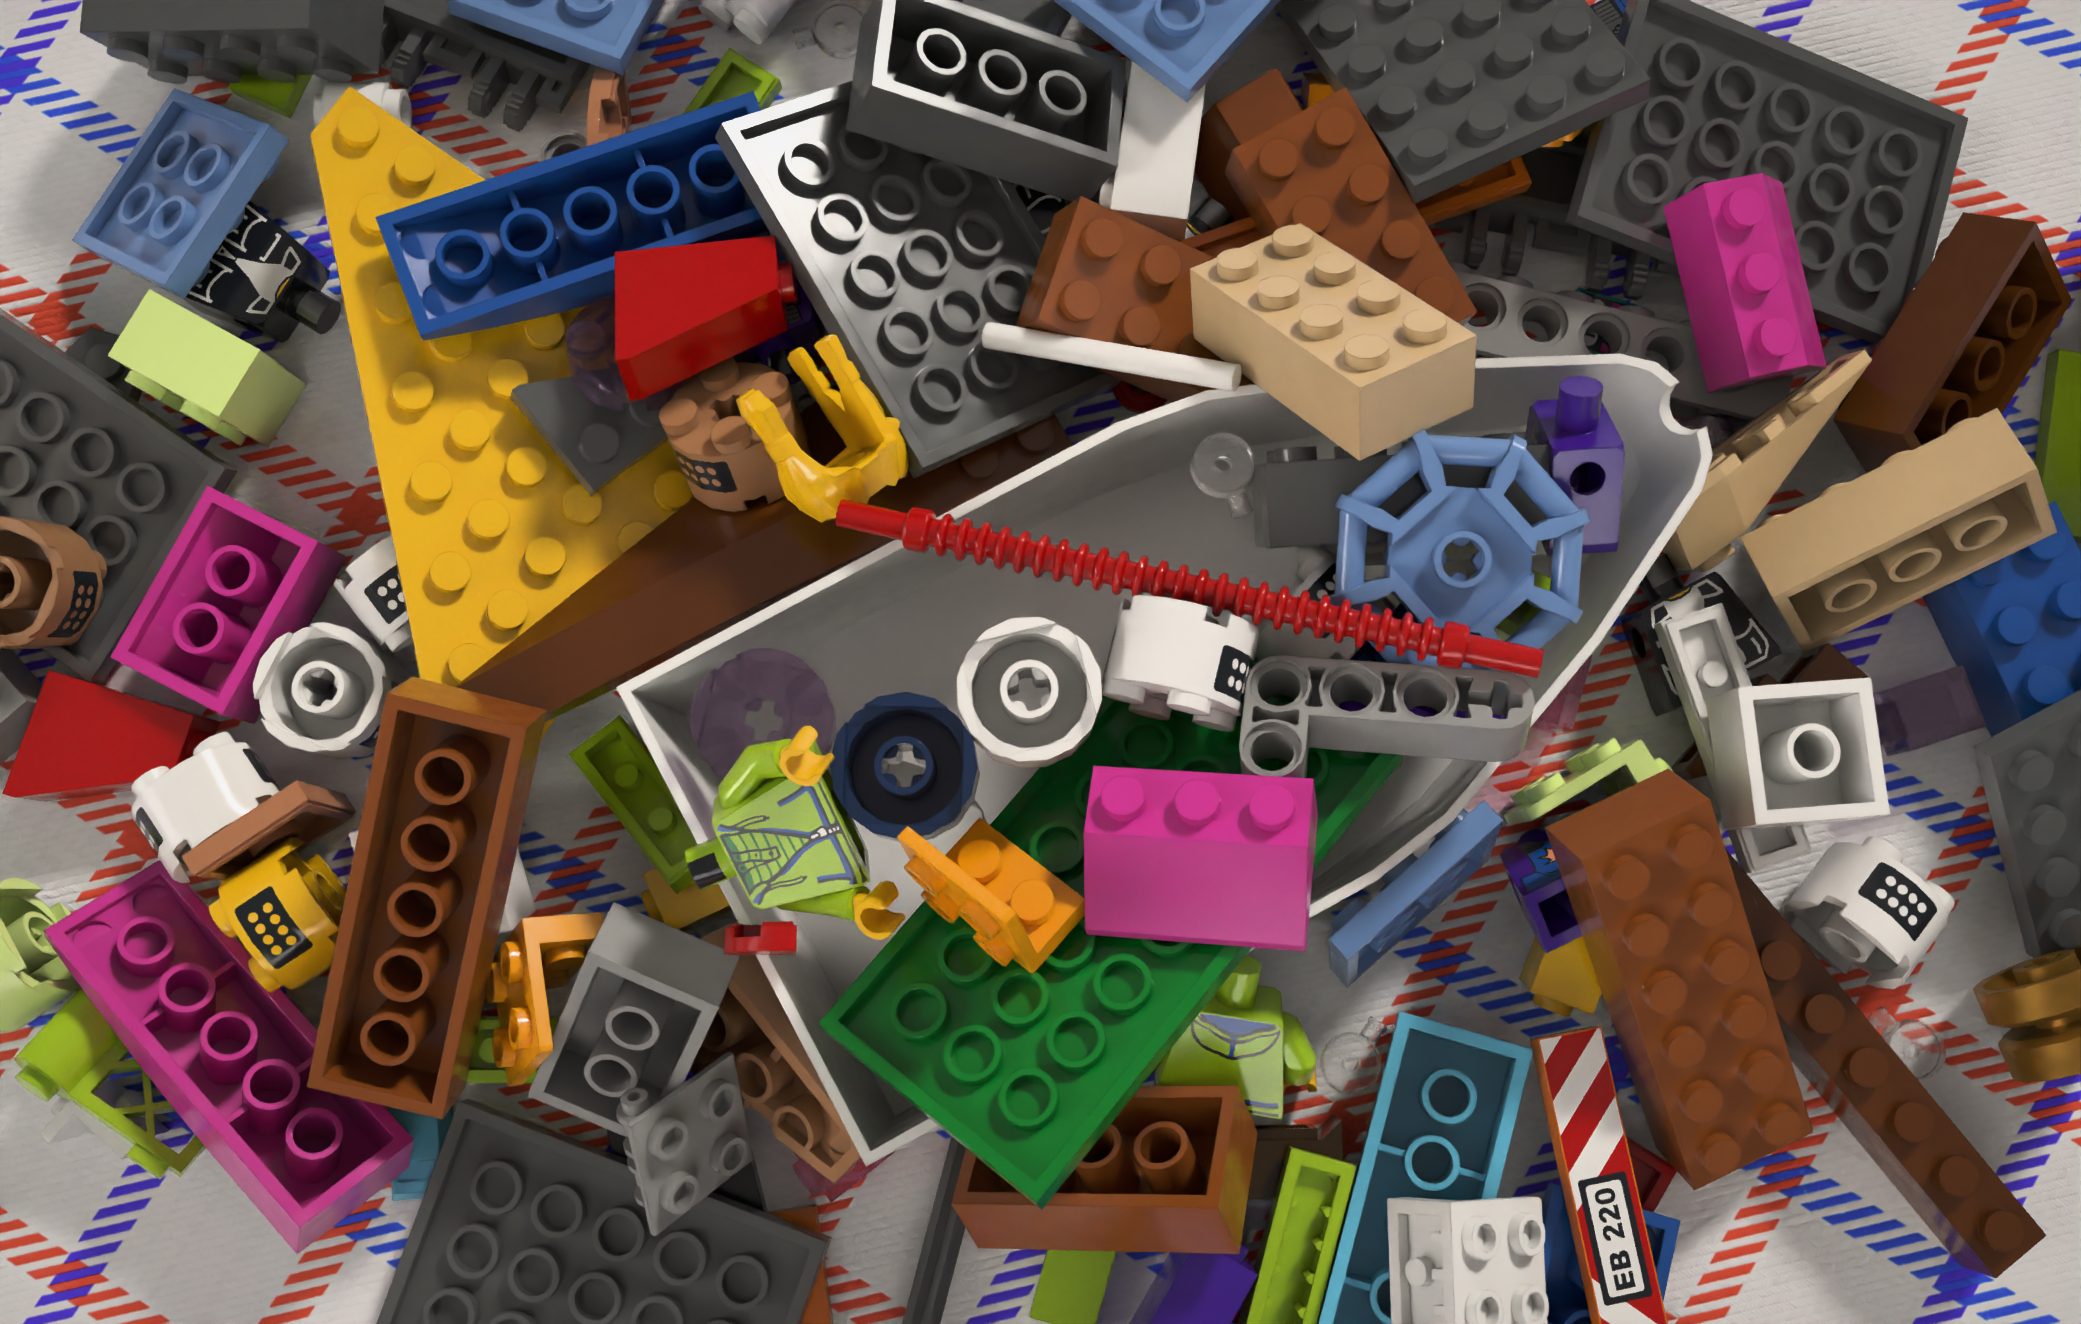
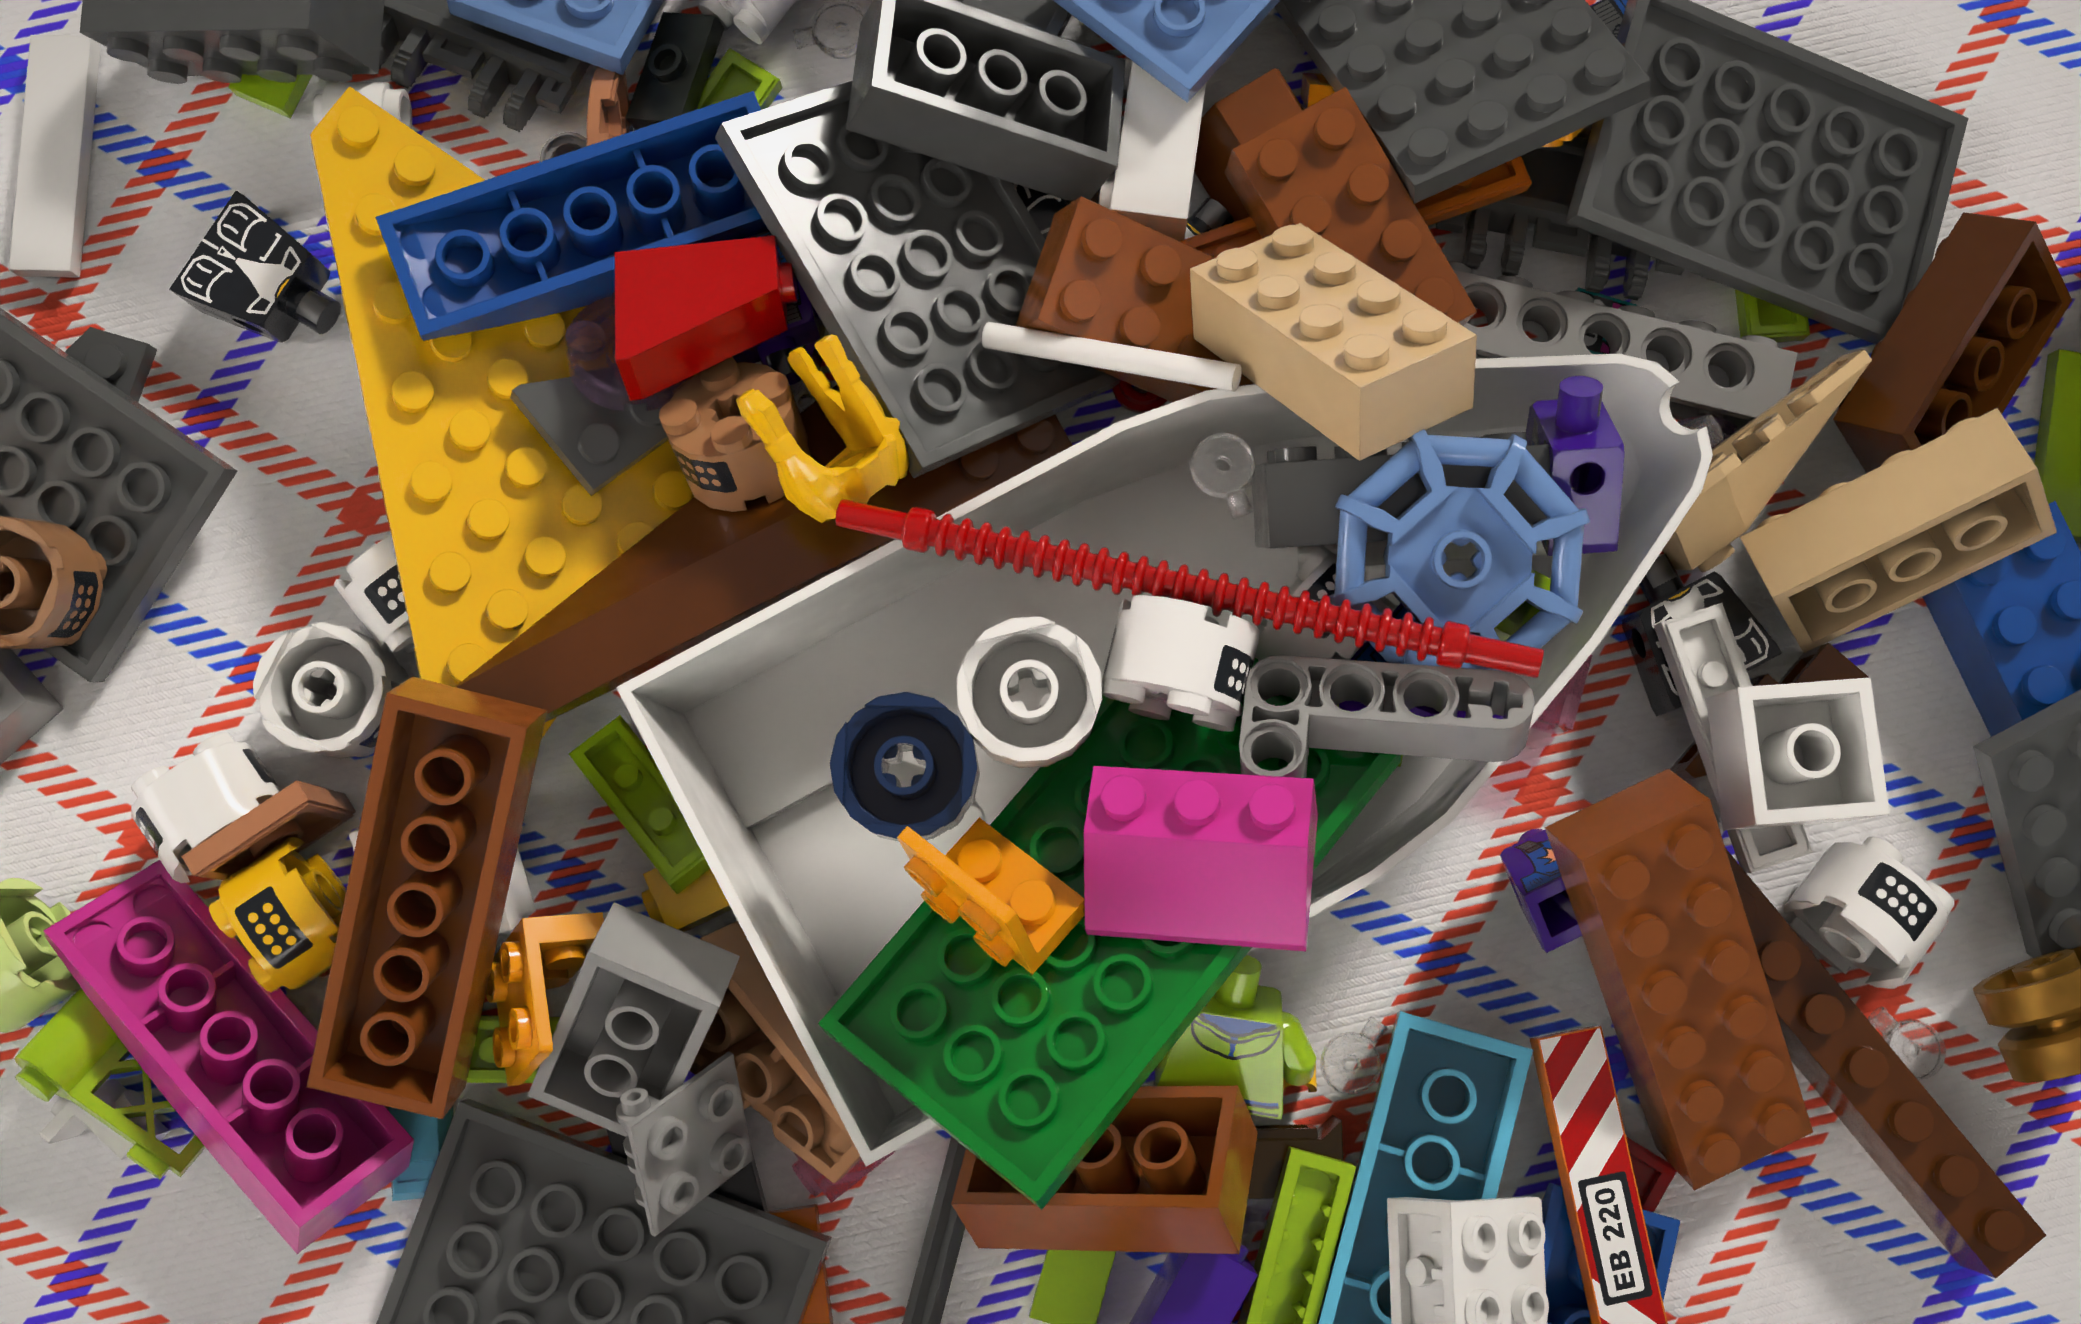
red slope [2,670,220,802] -> none
medium blue plate [72,88,289,299] -> none
yellowish green brick [107,289,307,448] -> none
dark pink slope [110,485,347,724] -> none
torso [685,726,905,940] -> none
clear purple plate [690,648,836,780] -> none
red tile [724,921,797,955] -> none
medium blue plate [1329,800,1503,988] -> none
yellowish green bracket [1502,737,1673,825] -> none
yellow brick [1519,936,1602,1017] -> none
dark pink slope [1663,173,1827,393] -> none
clear purple brick [1873,665,1986,756] -> none
none -> white tile [8,35,101,278]
none -> pearl dark grey plate [625,12,725,130]

